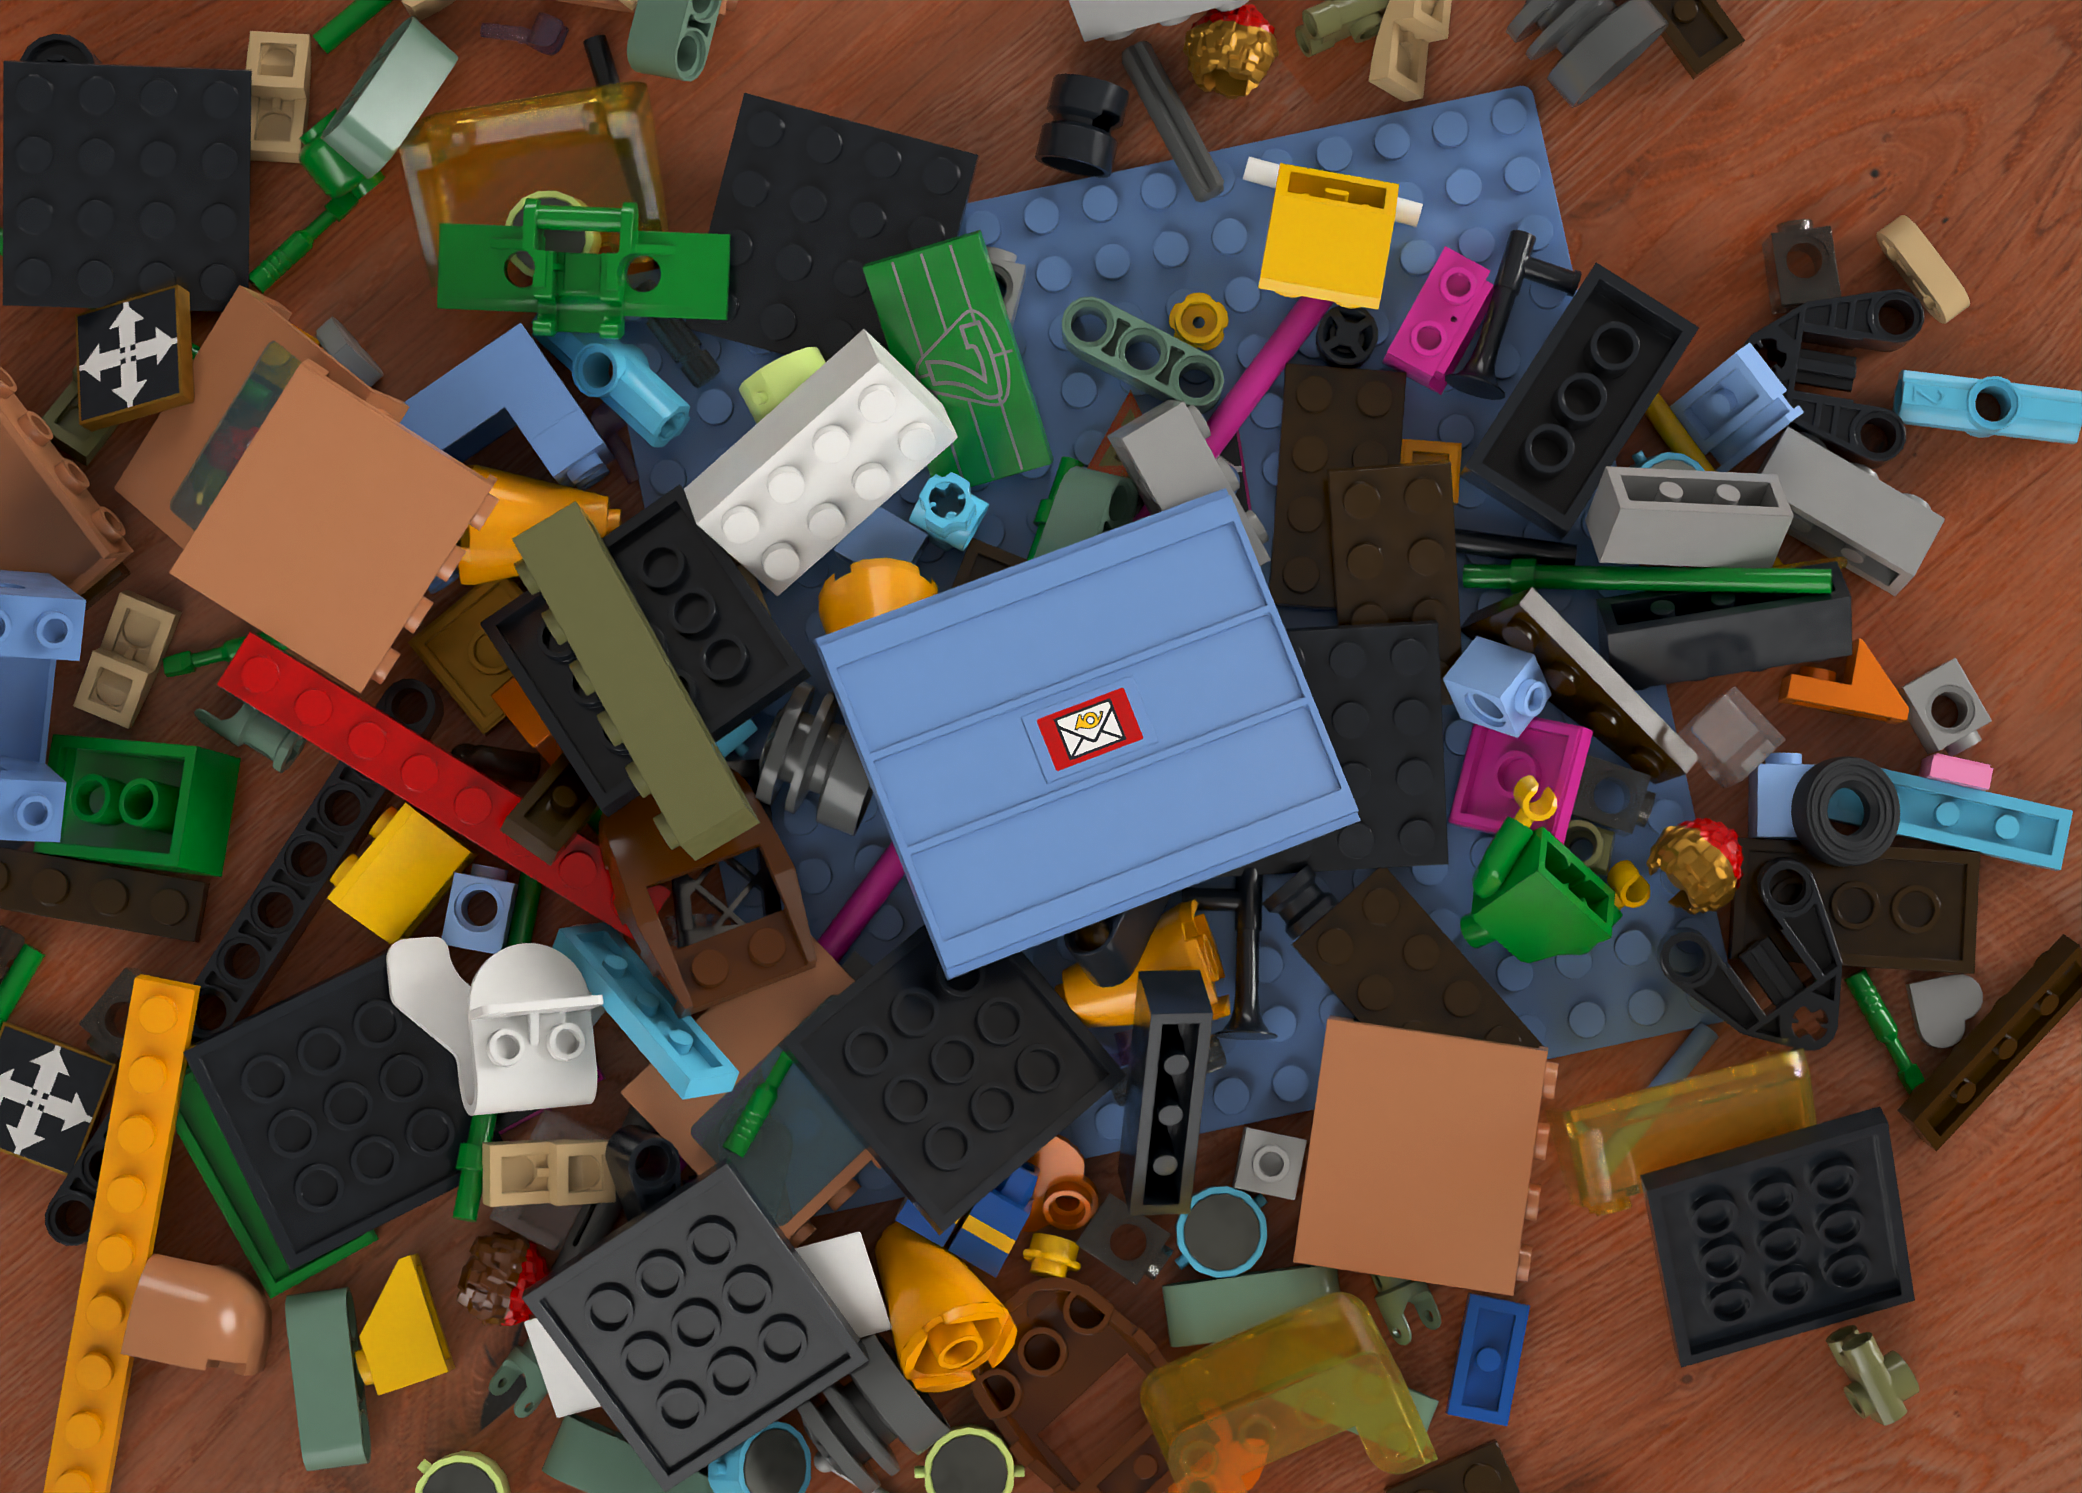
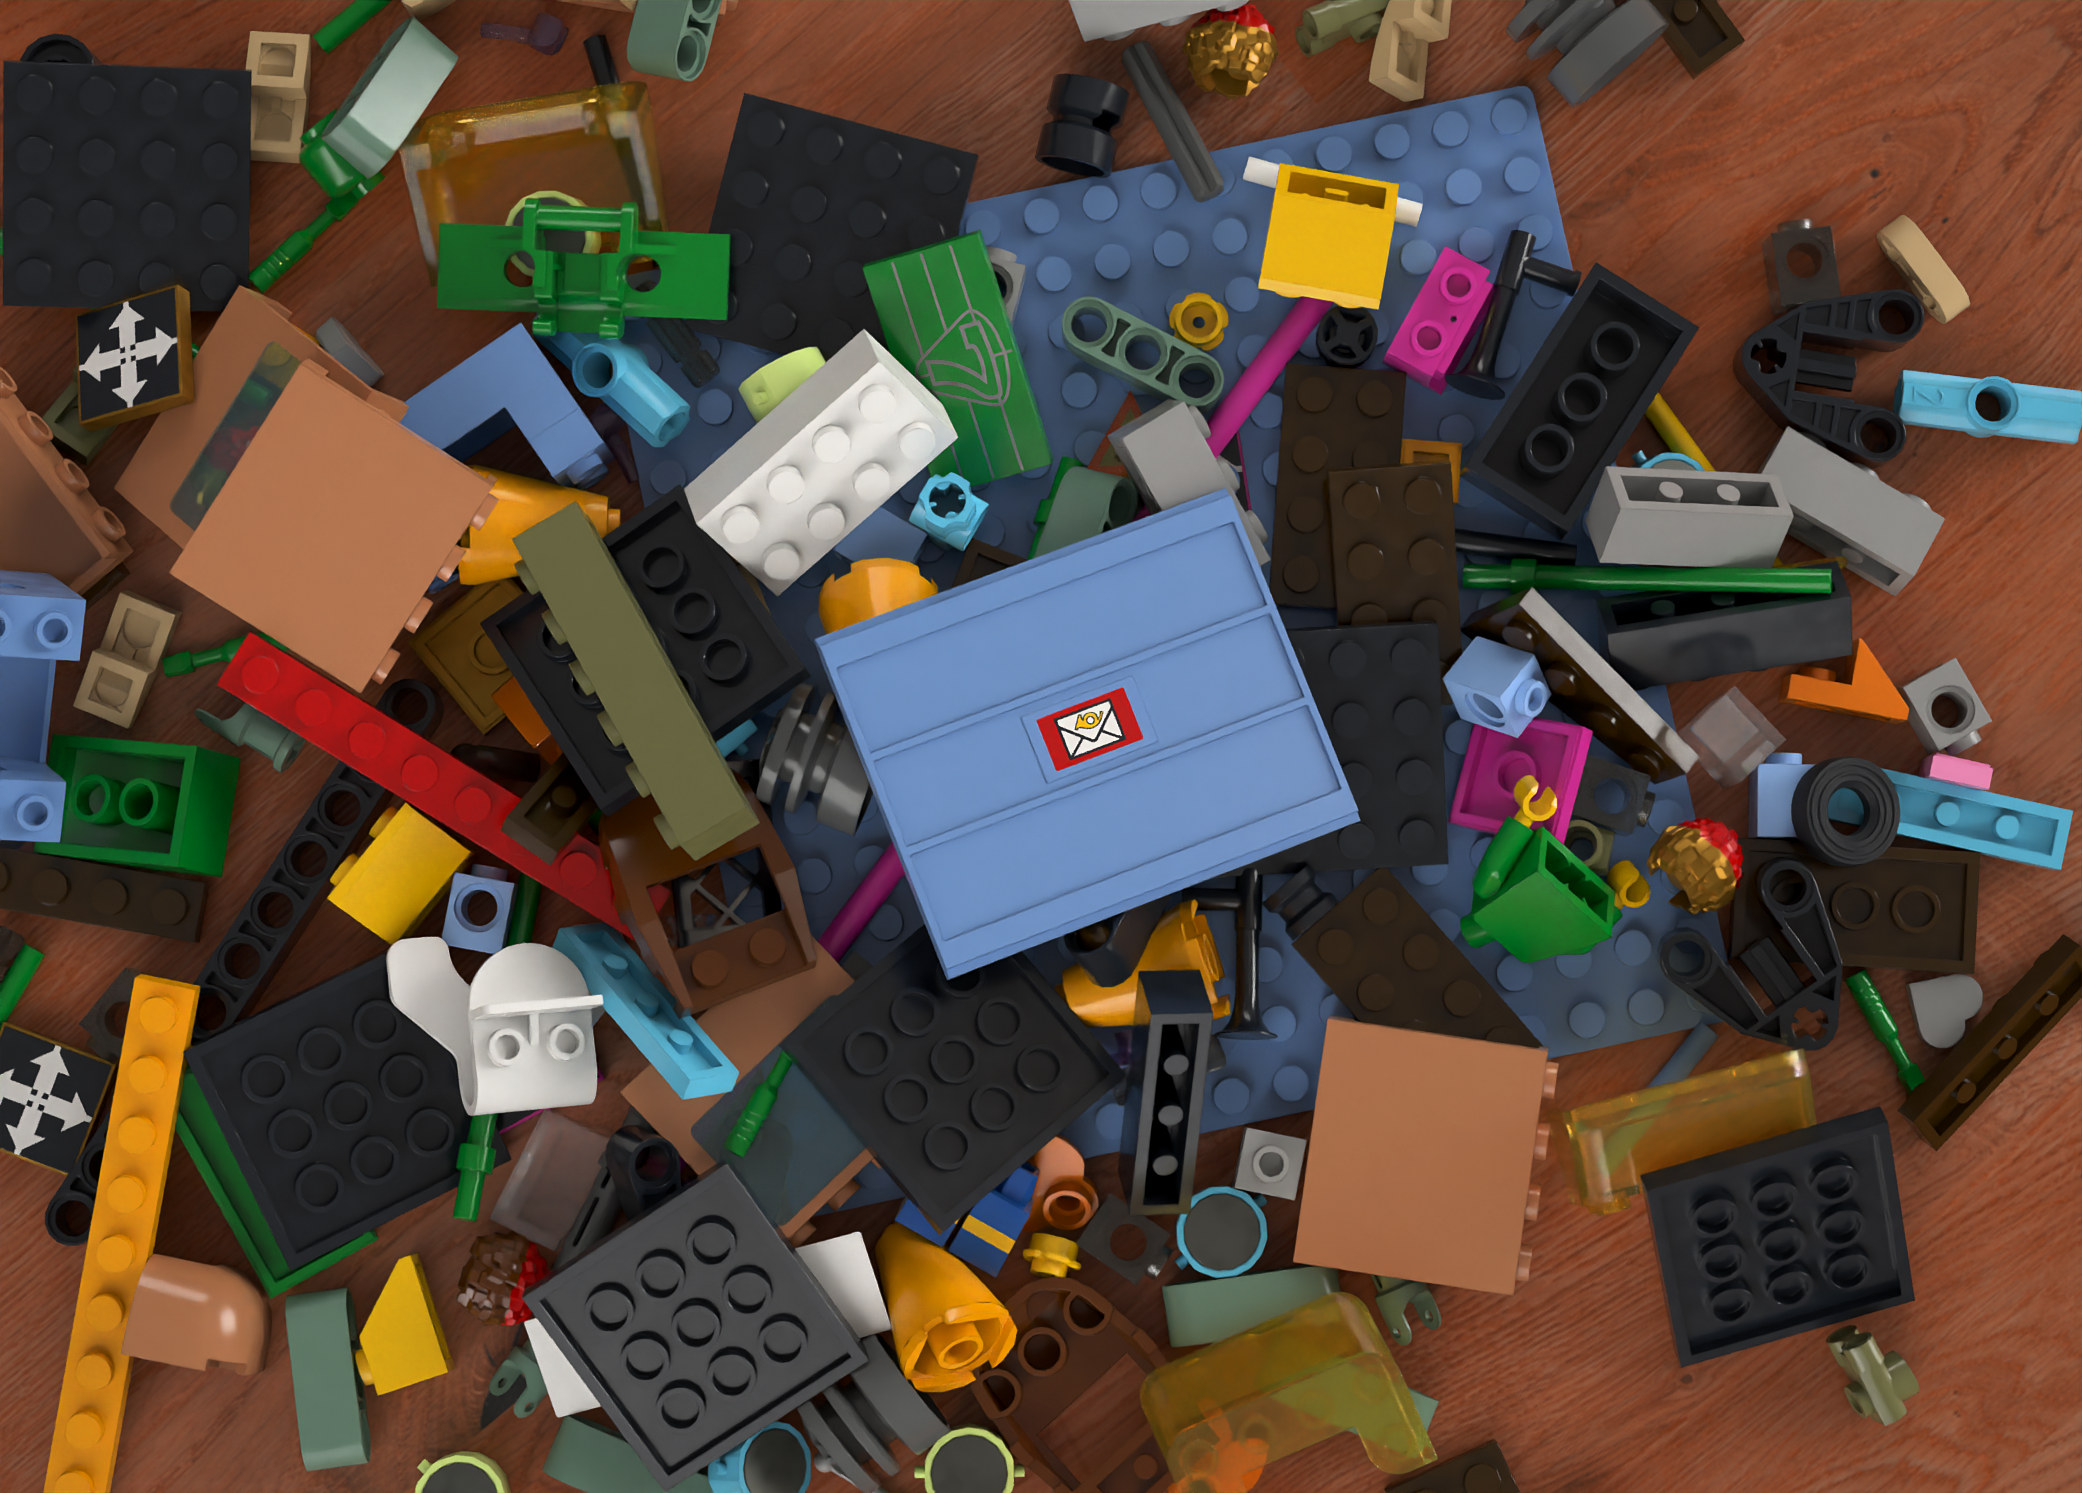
tan slope [482,1139,616,1207] -> none
blue plate [1445,1292,1530,1426] -> none
light blue plate [1670,343,1804,472] -> none

